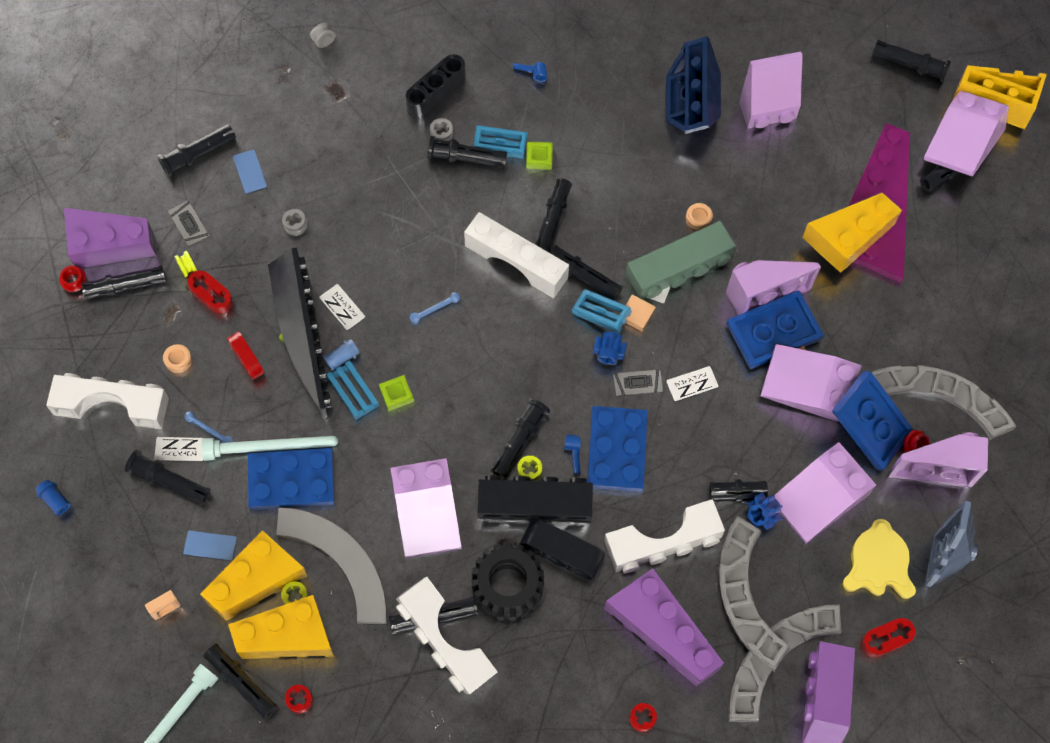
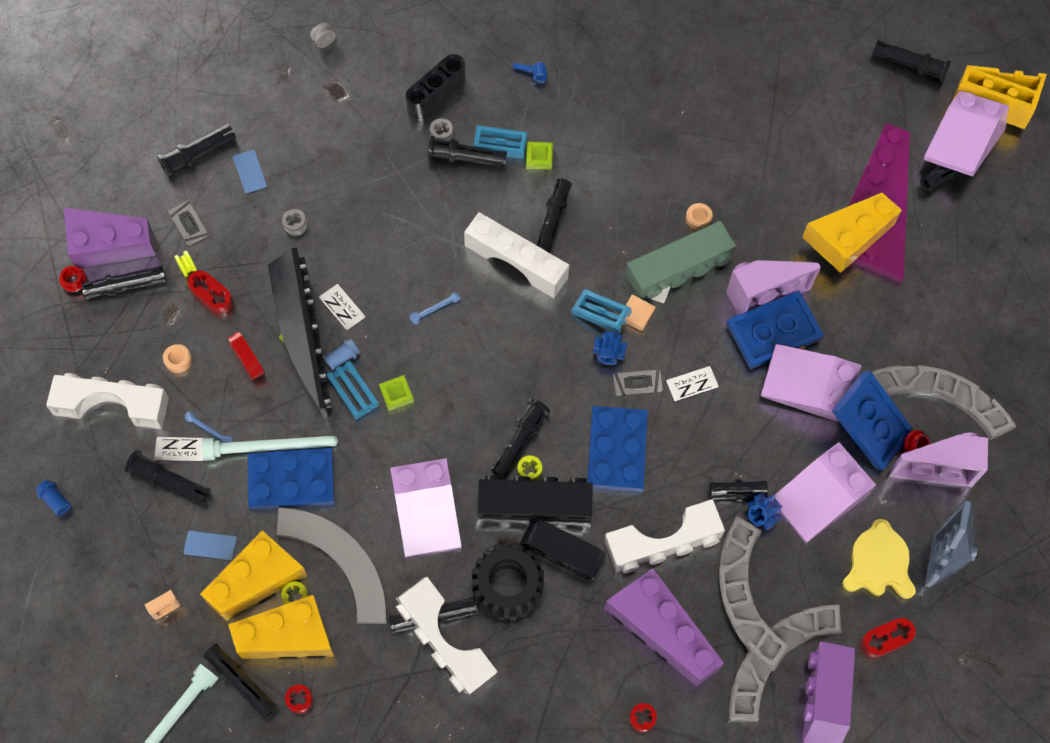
black pin [549,245,623,301] -> none
blue hand [564,434,581,474] -> none
dark blue wedge [666,36,721,134] -> none
lavender slope [739,52,802,129] -> none

